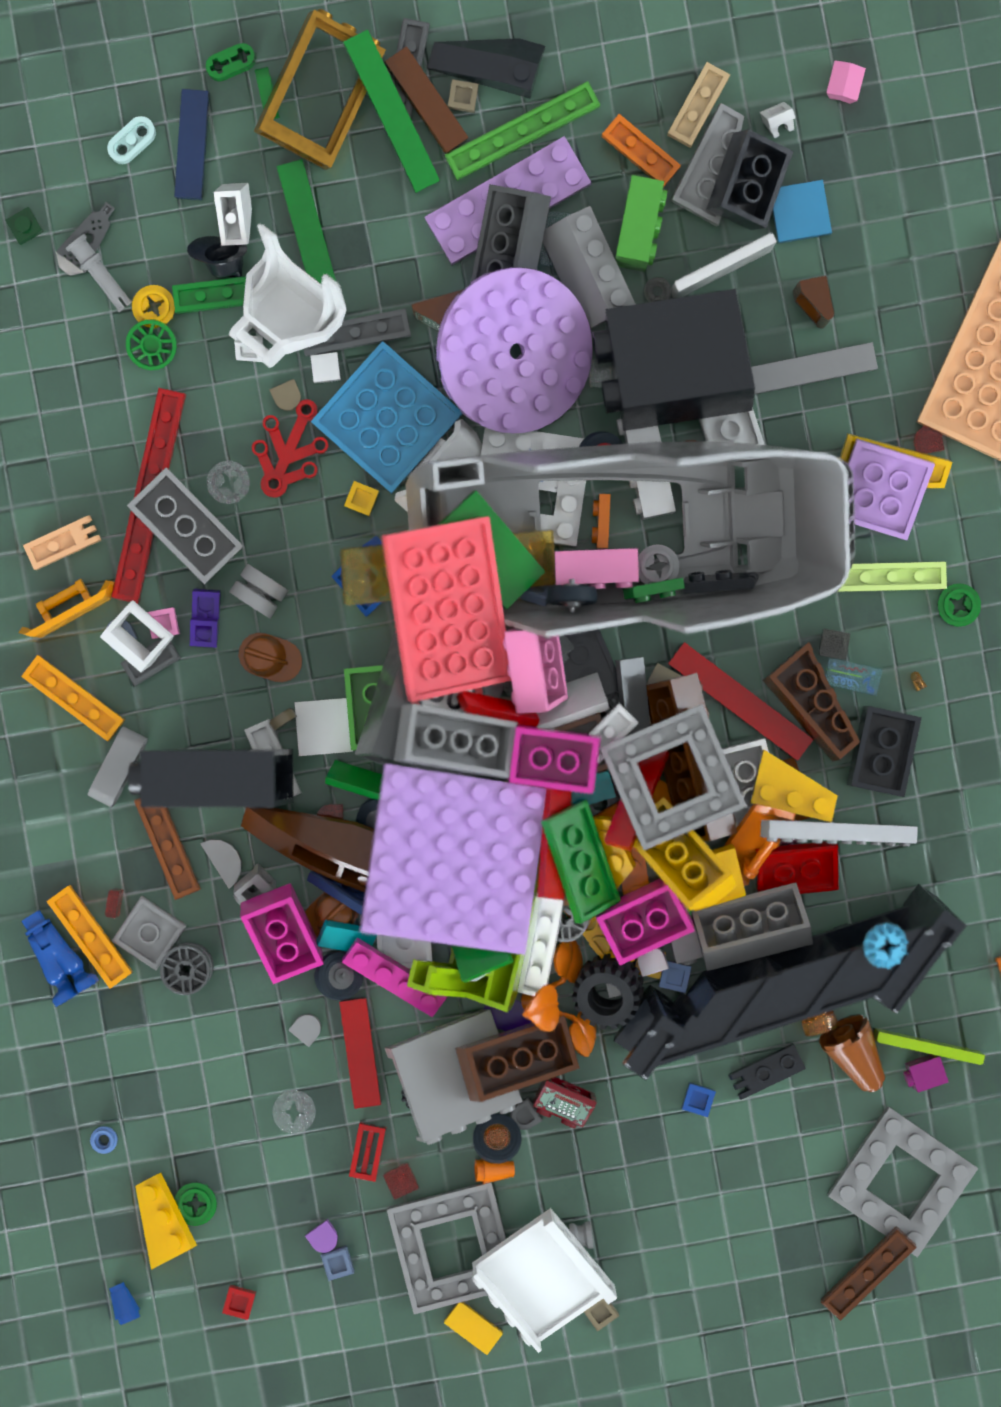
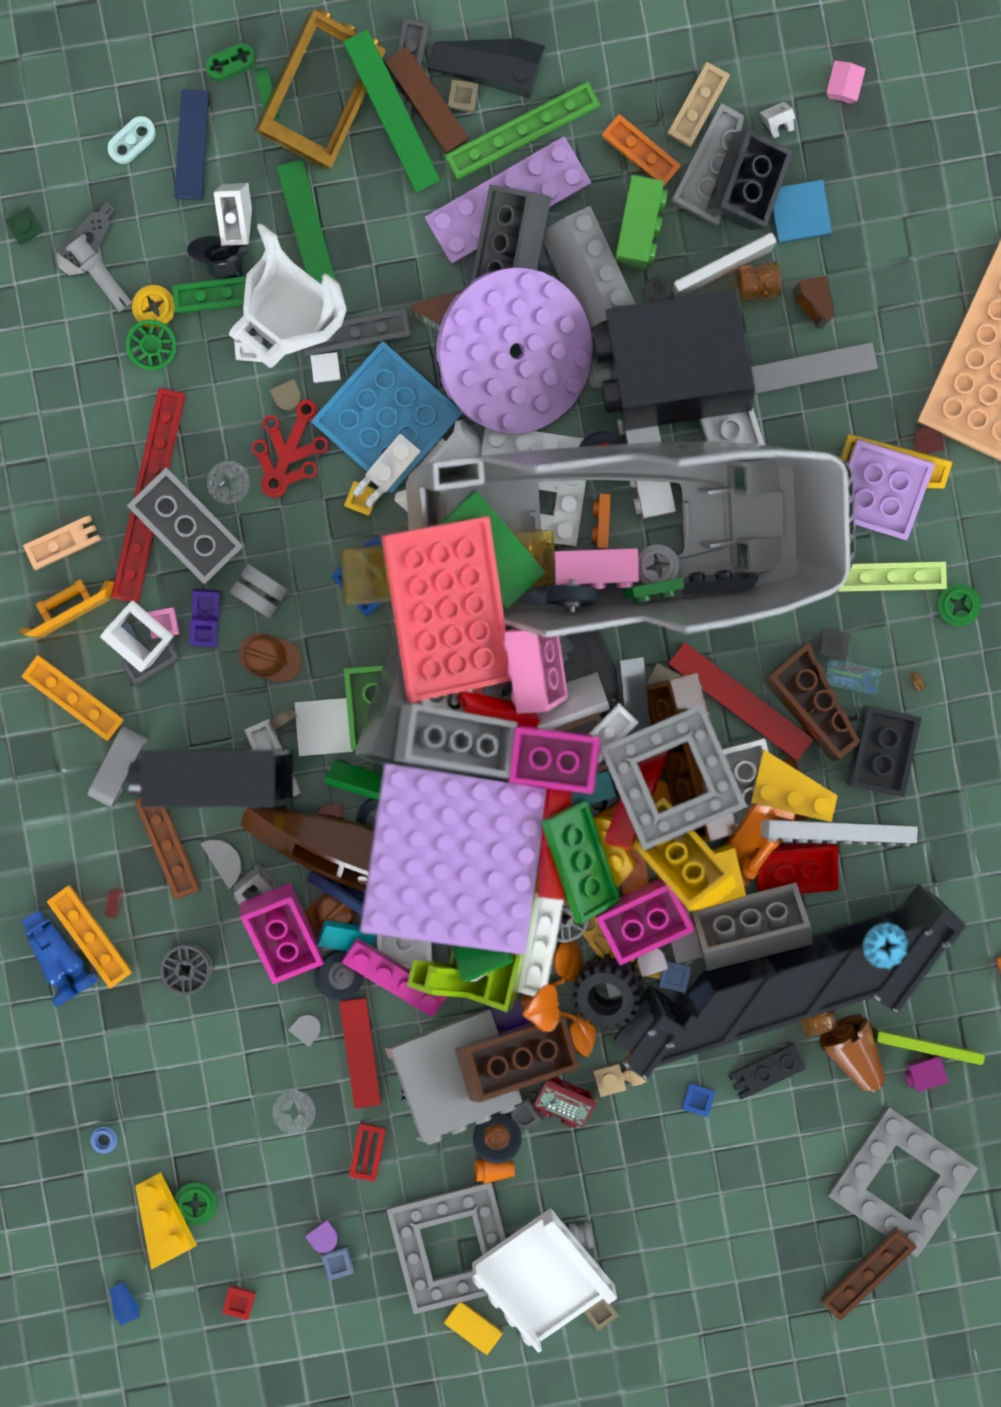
light grey tile [112,895,187,971] -> none
clear red plate [383,1162,419,1200] -> none
none -> white hinge [353,434,421,508]
none -> tan plate [593,1063,647,1097]
none -> clear orange wheel [738,261,781,301]

